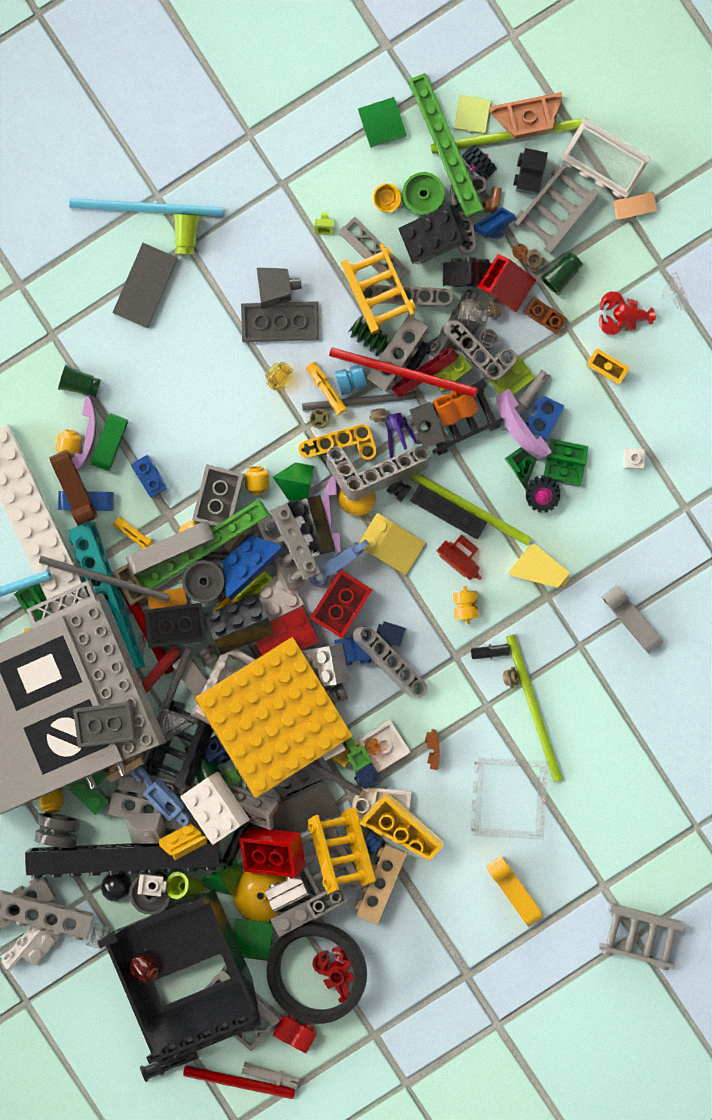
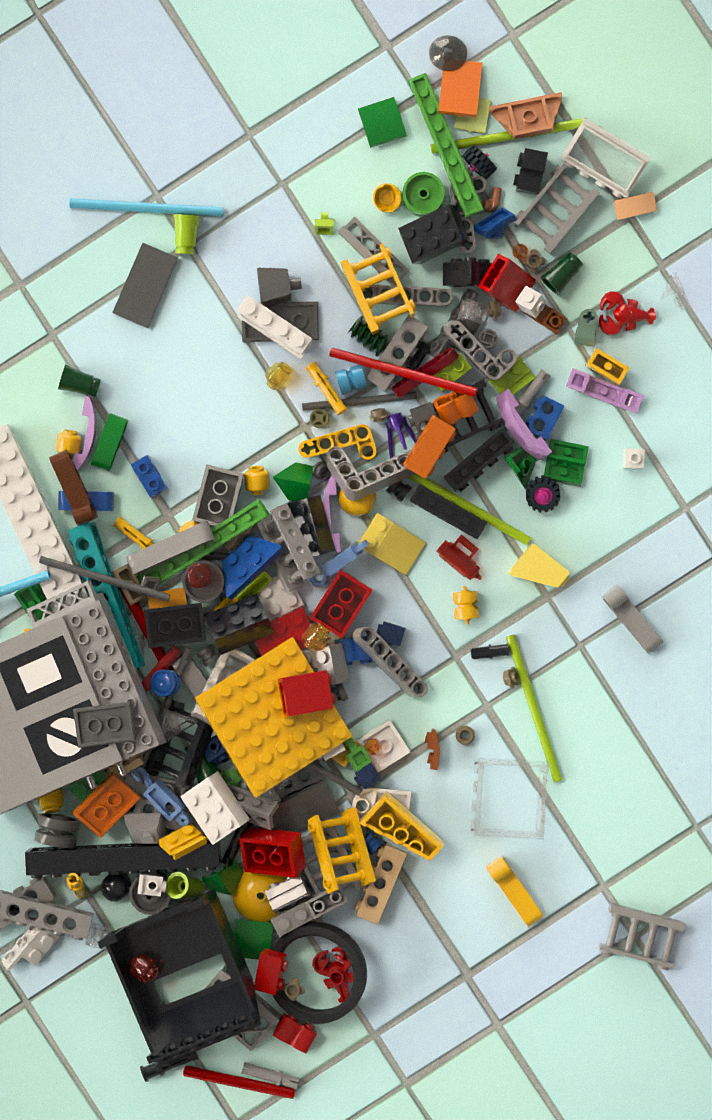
none -> yellow pin [66,873,87,898]
none -> orange tile [73,772,141,838]
none -> light grey slope [138,575,161,594]
none -> blue wheel [150,670,181,697]
none -> clear red head [187,563,213,588]
none -> white window [237,295,313,359]
none -> red brick [254,948,289,996]
none -> red brick [278,670,335,717]
none -> dark tan plate [283,978,305,1001]
none -> clear yellow head [302,622,331,652]
none -> dark grey plate [312,461,331,480]
none -> orange brick [403,415,455,479]
none -> clear smoke dish [429,35,467,71]
none -> orange tile [438,58,482,118]
none -> black brick [443,428,515,492]
none -> dark tan plate [456,726,475,745]
none -> white brick [515,286,546,318]
none -> lavender slope [566,368,644,413]
none -> sand green piece [574,309,598,347]

